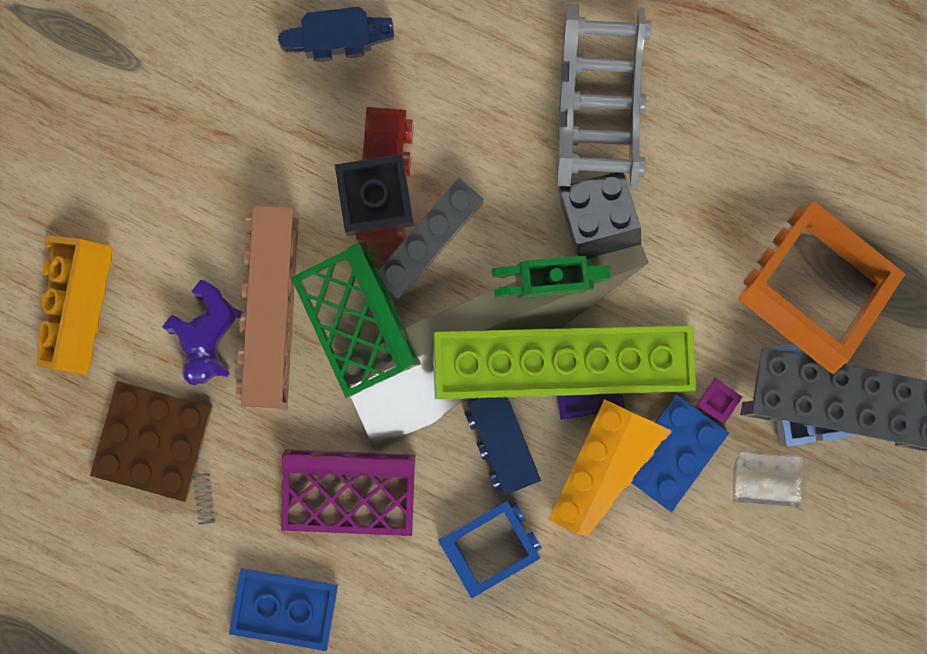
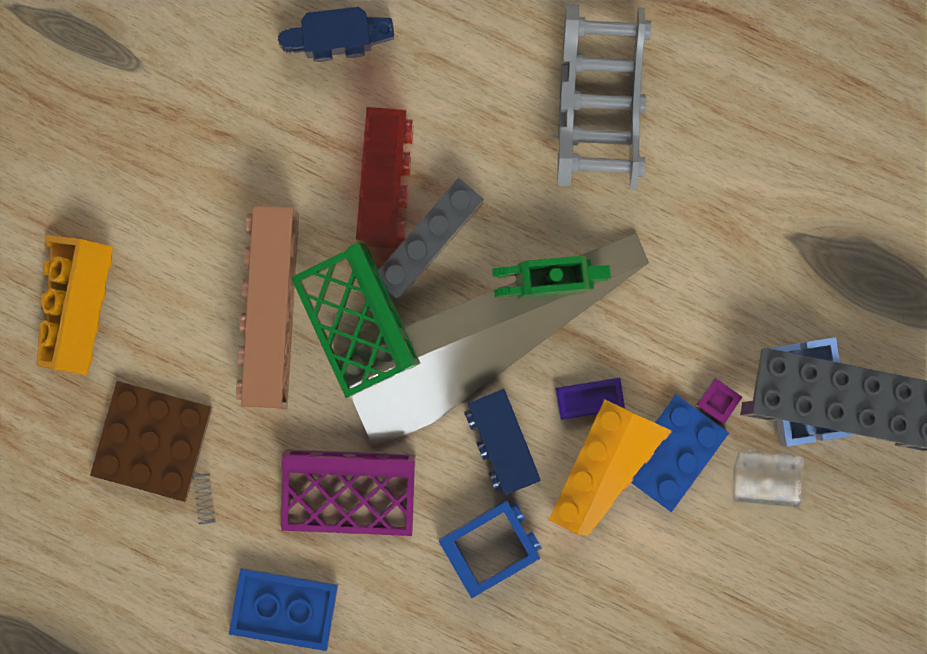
dark purple animal [162,280,243,386] -> none
black brick [335,154,414,236] -> none
lime plate [432,325,696,400] -> none
brick [559,172,641,259] -> none
orange window [738,200,906,374] -> none

